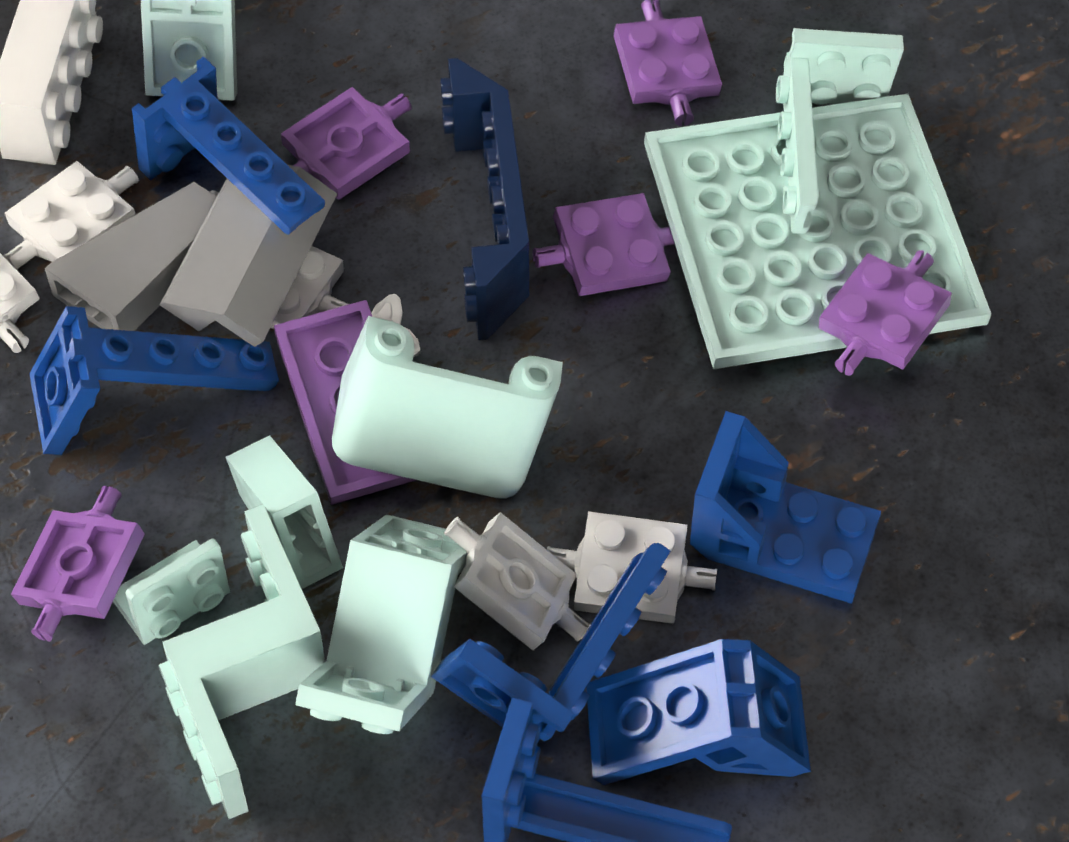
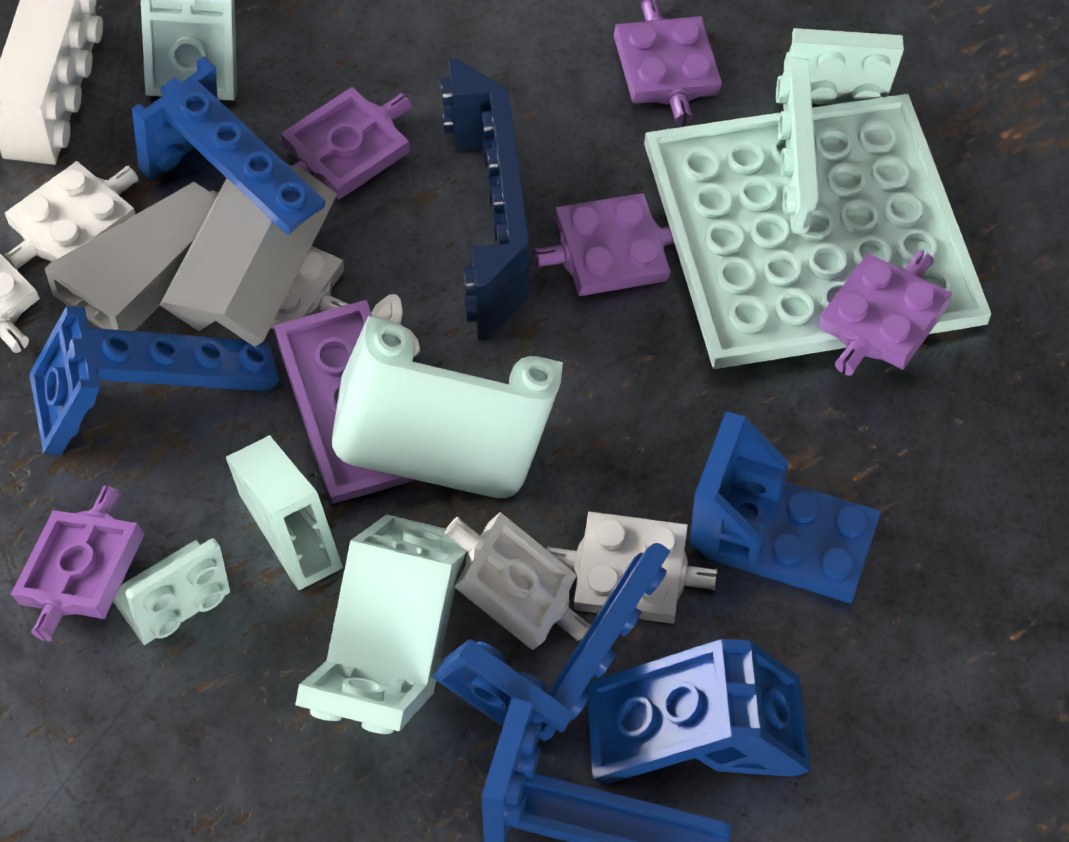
light aqua bracket [159,504,325,819] -> none

